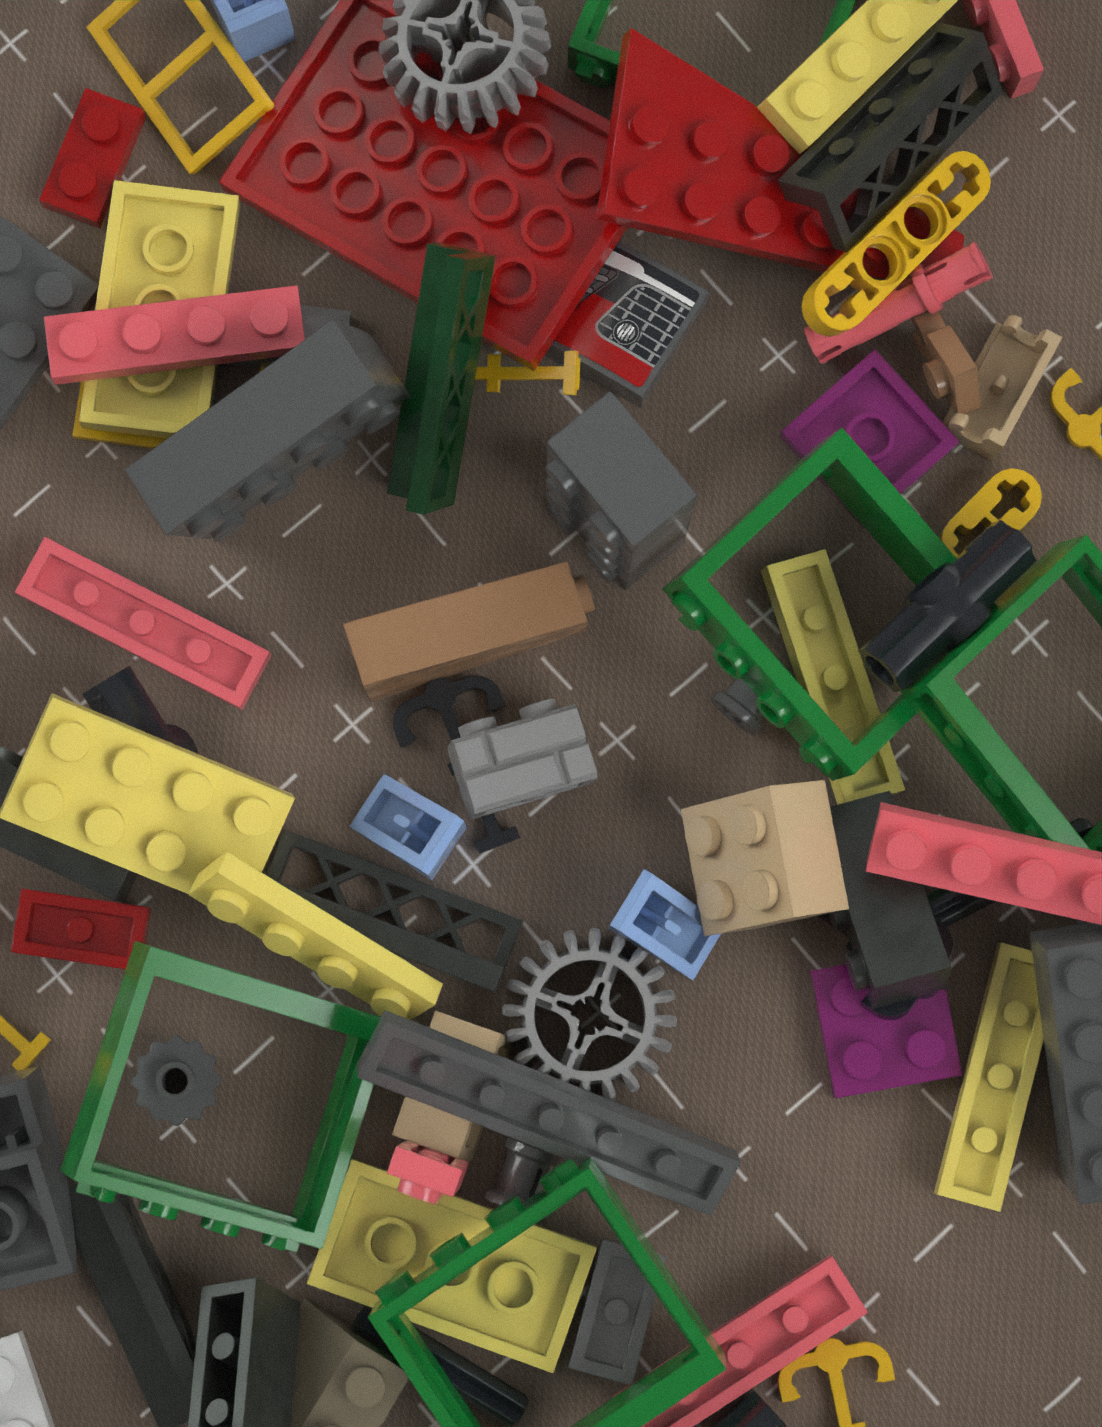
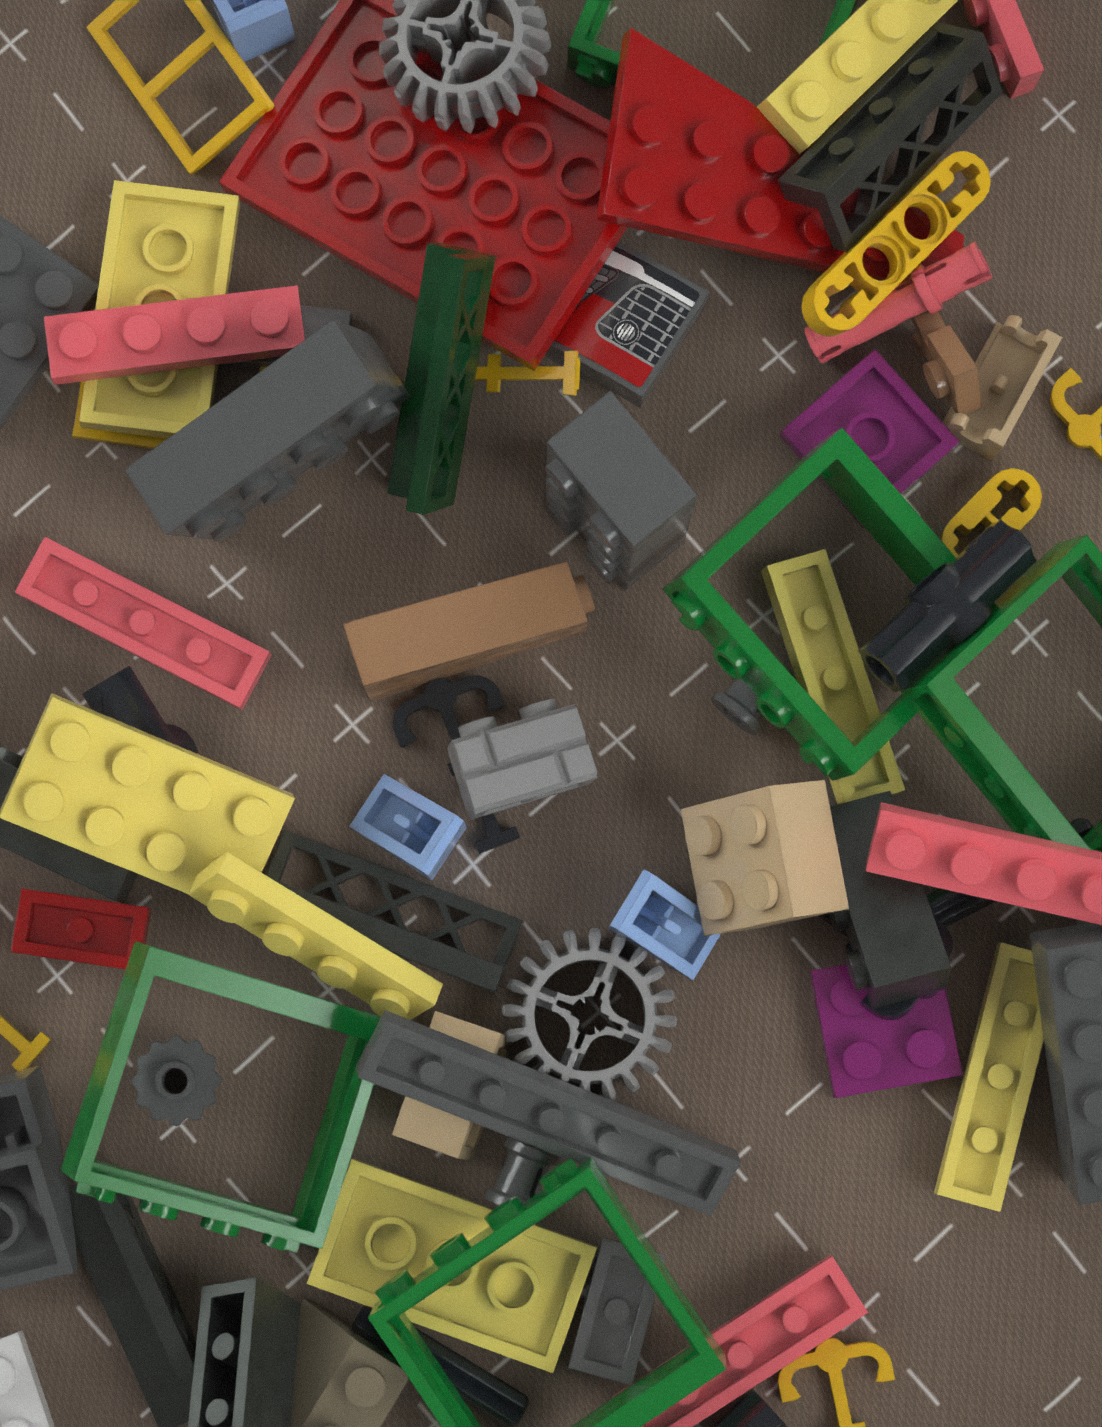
red plate [39,88,146,229] -> none
coral plate [387,1140,470,1204] -> none

